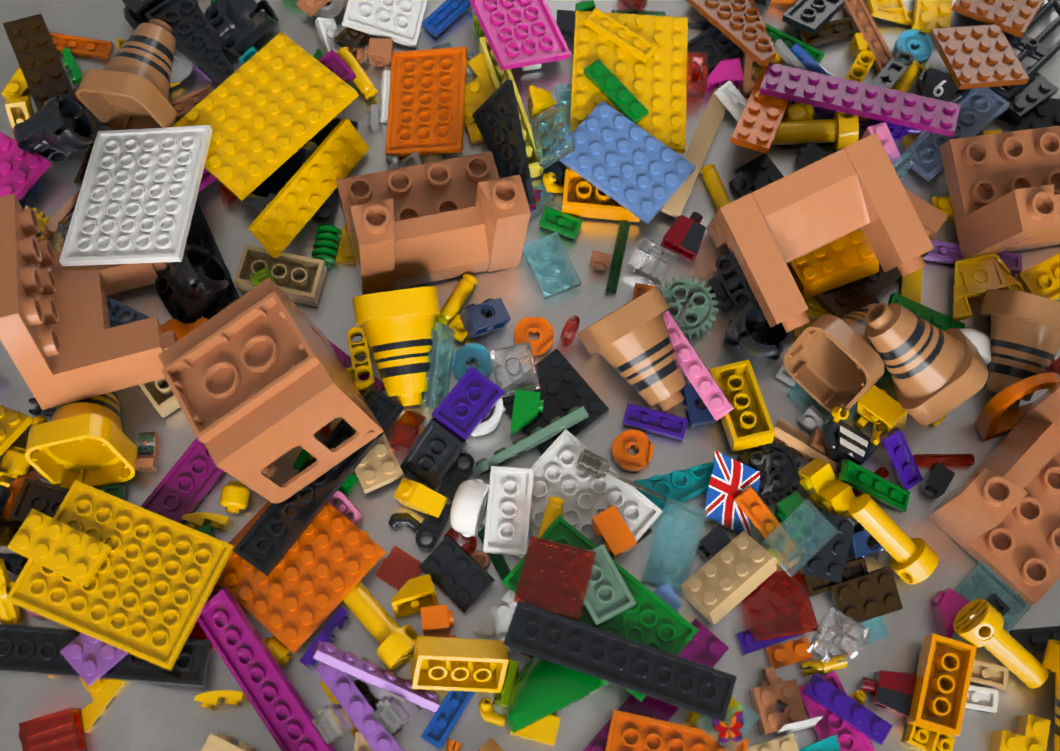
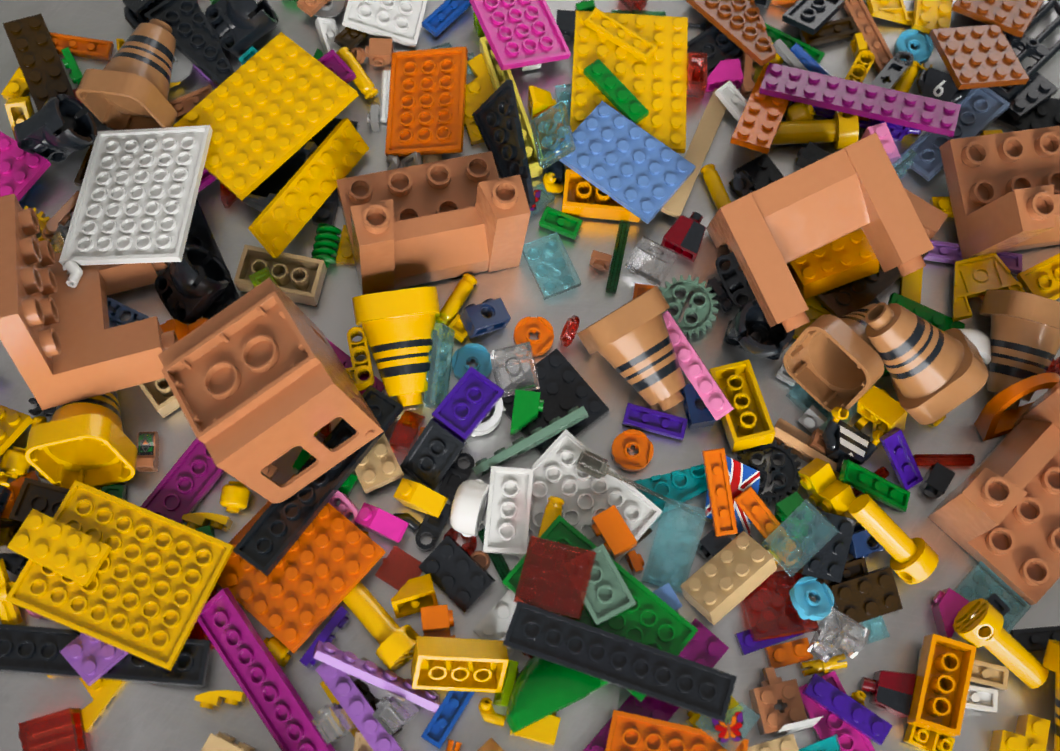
none -> white arm [63,260,83,288]
none -> dark pink slope [354,502,409,543]
none -> orange plate [625,549,645,576]
none -> orange tile [702,448,738,537]
none -> medium azure plate [789,576,834,621]

